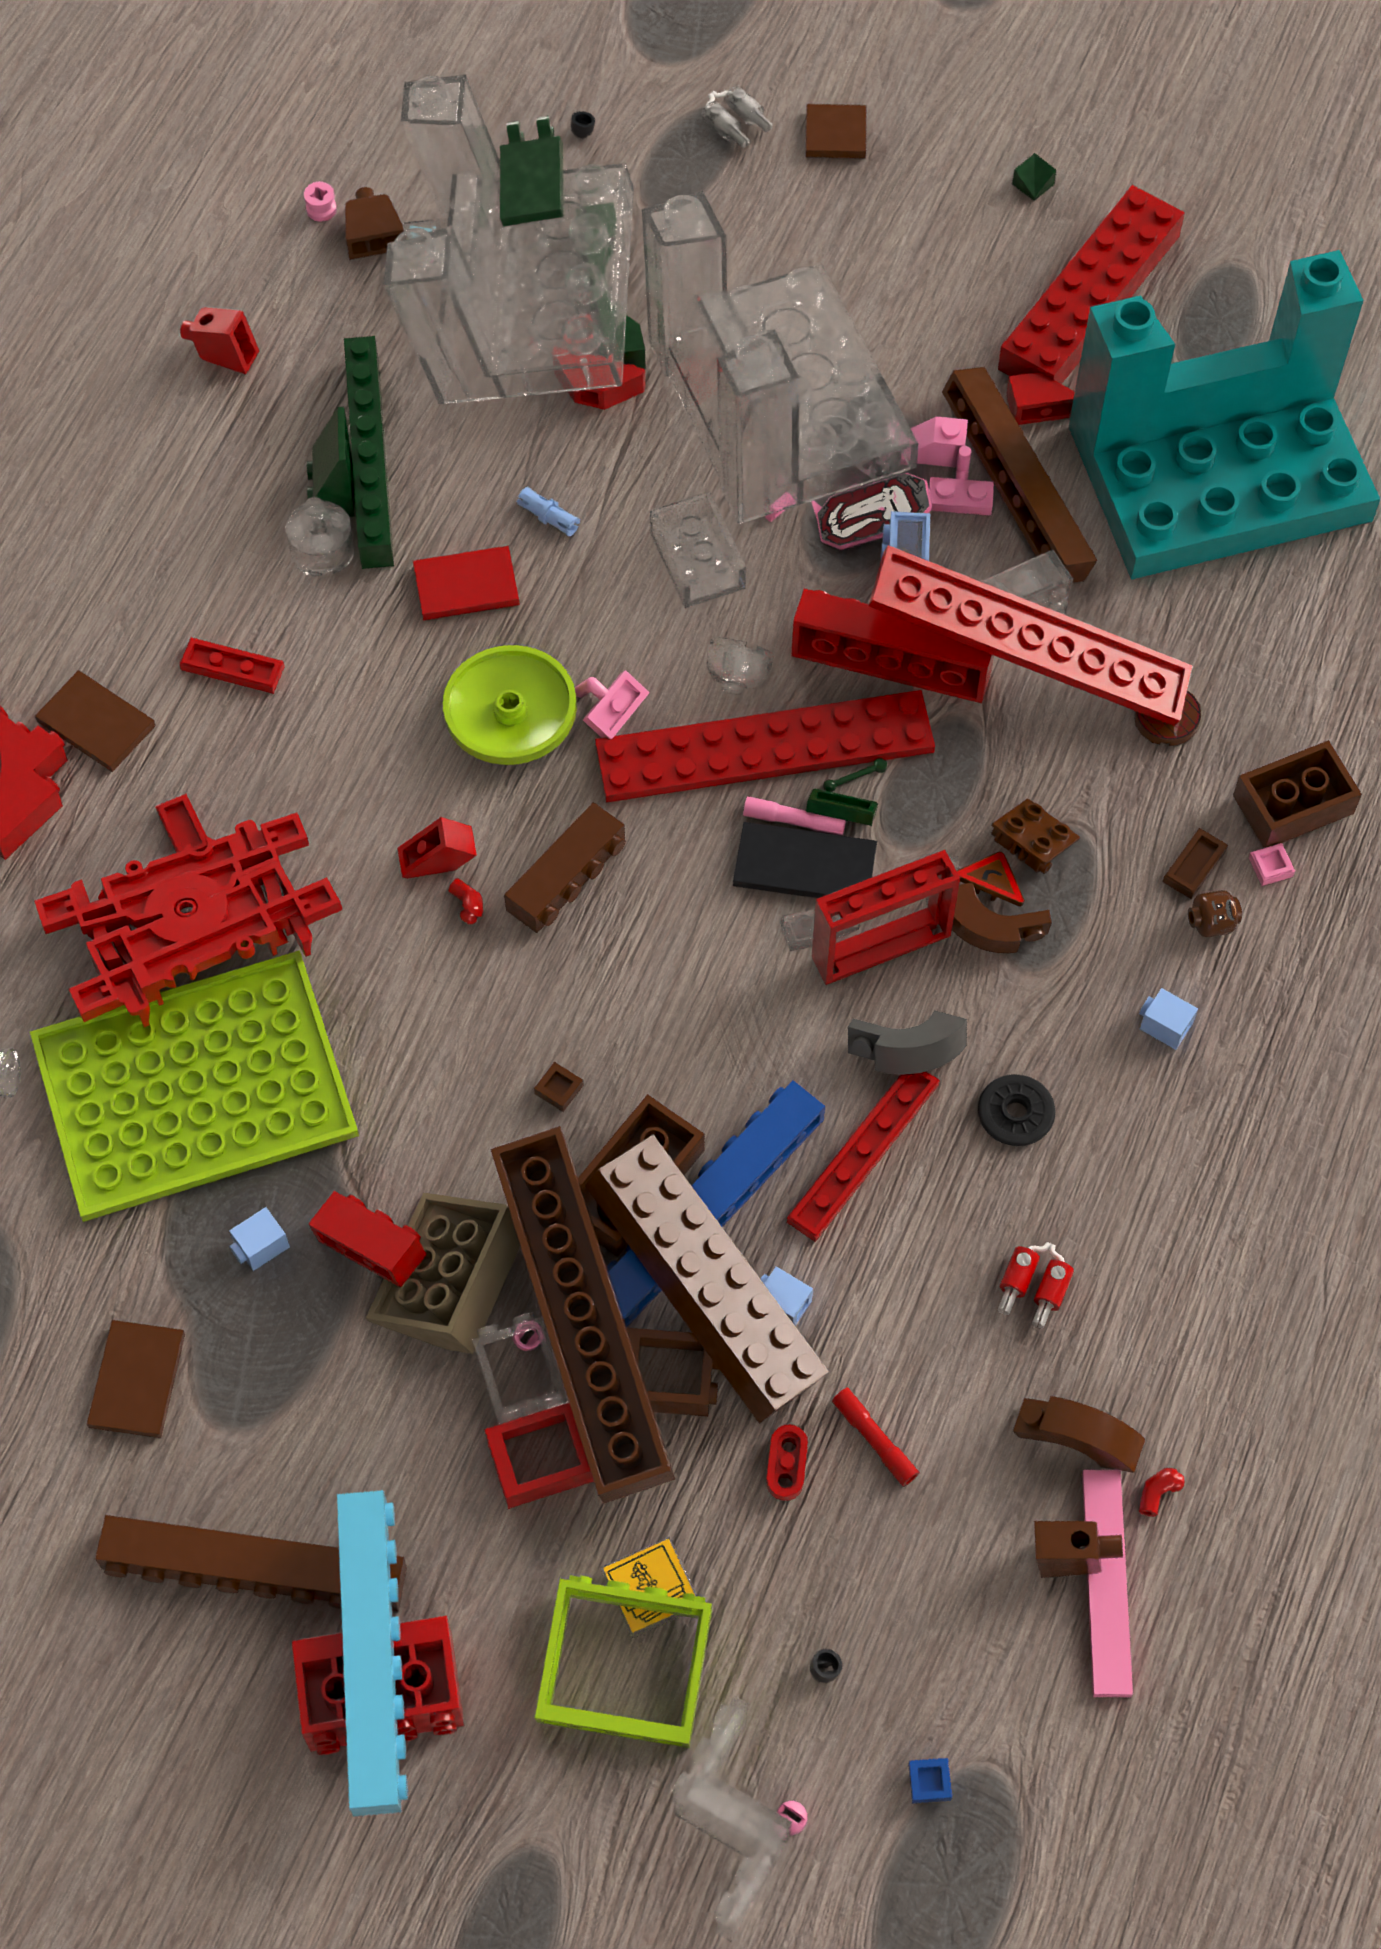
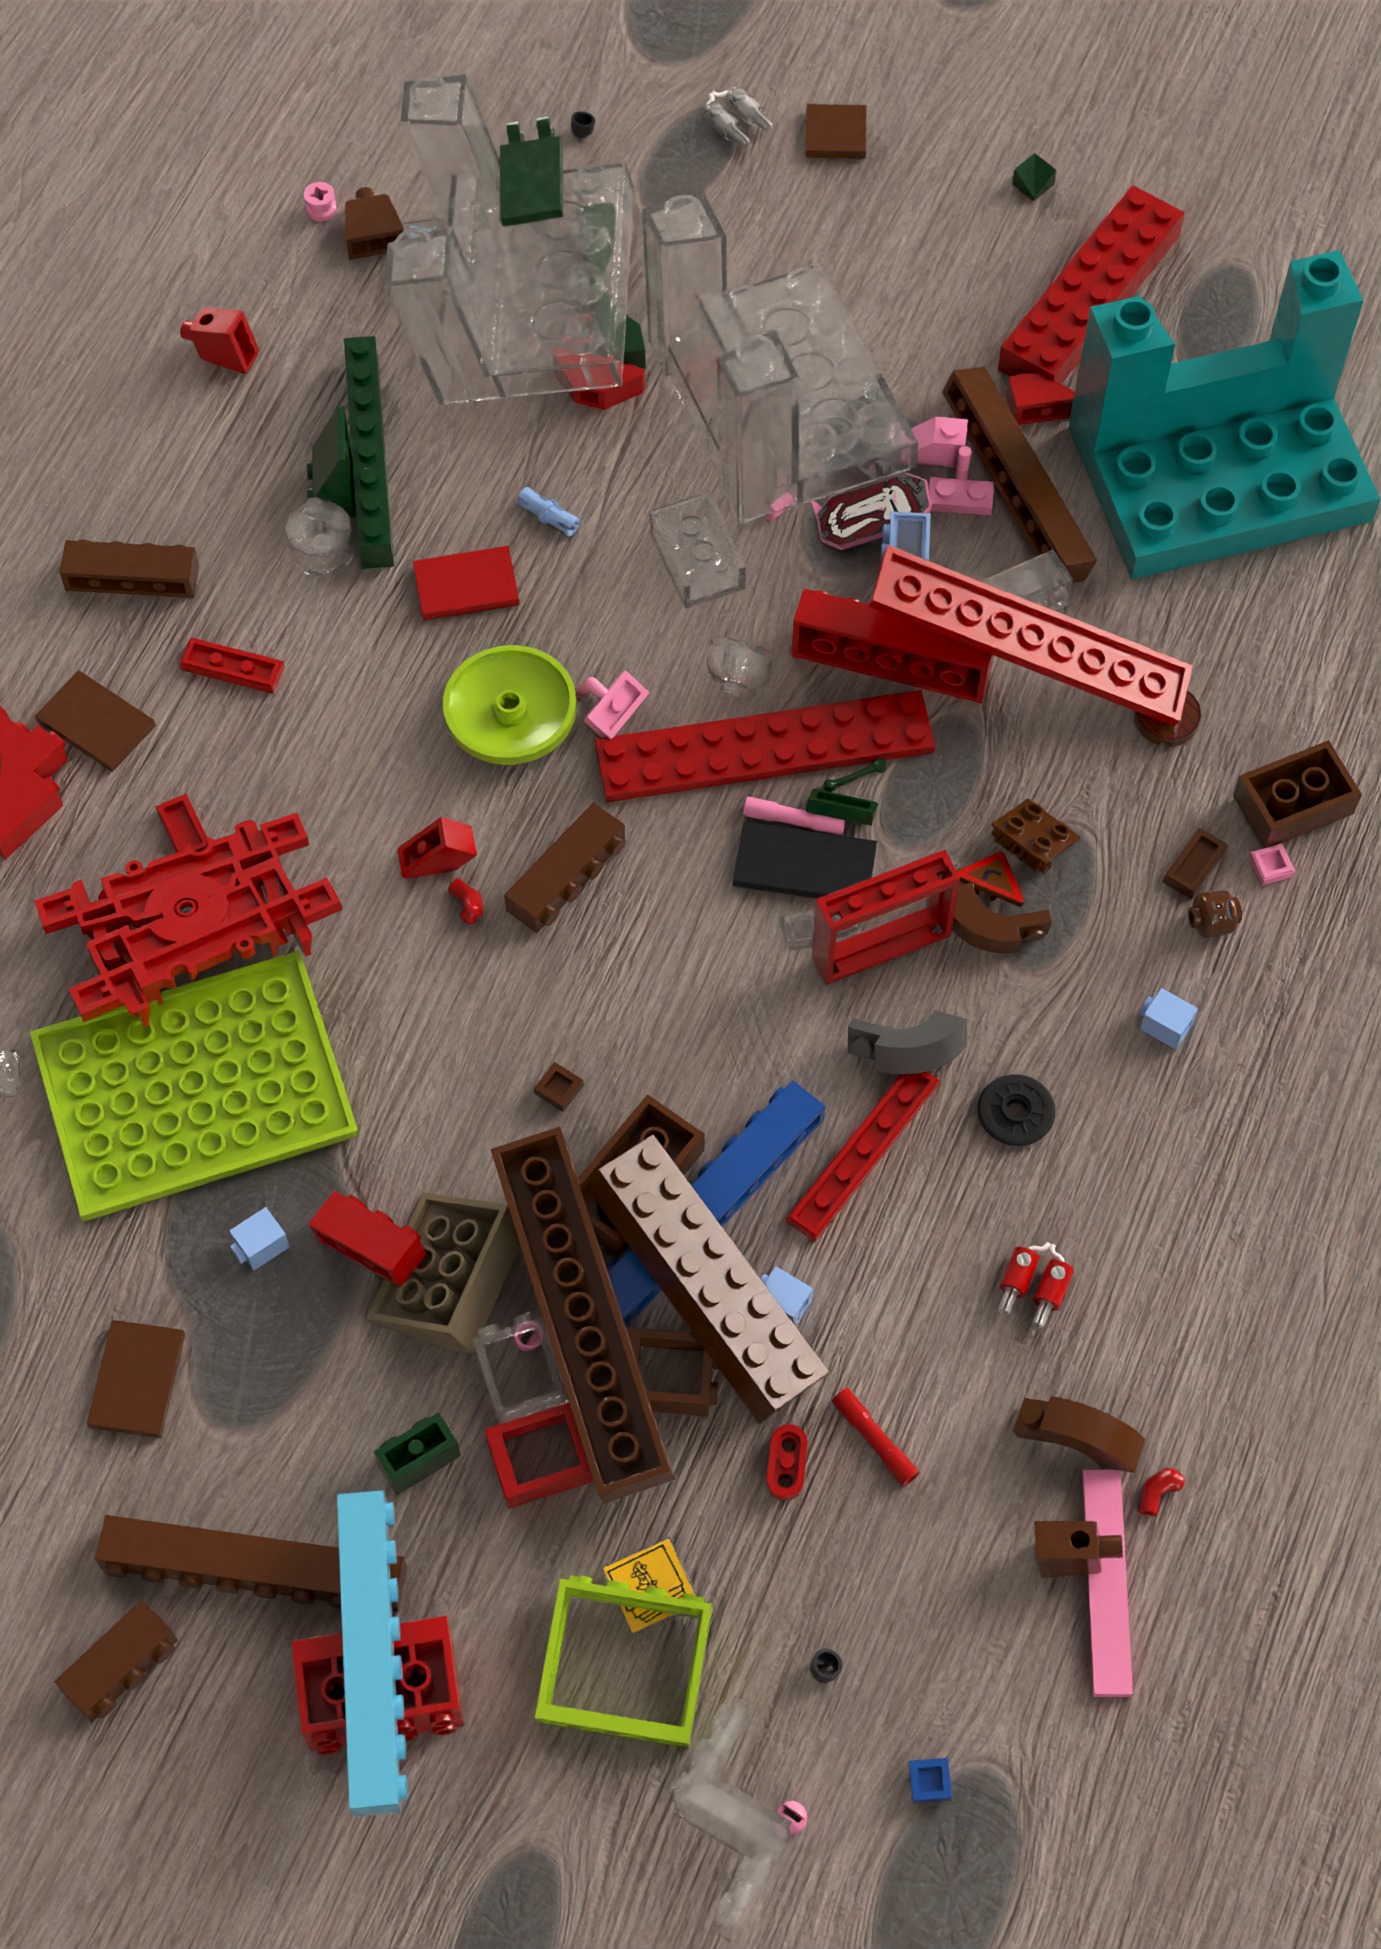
none -> reddish brown brick [54,1599,178,1723]
none -> reddish brown brick [59,539,199,598]
none -> dark green brick [374,1412,461,1495]

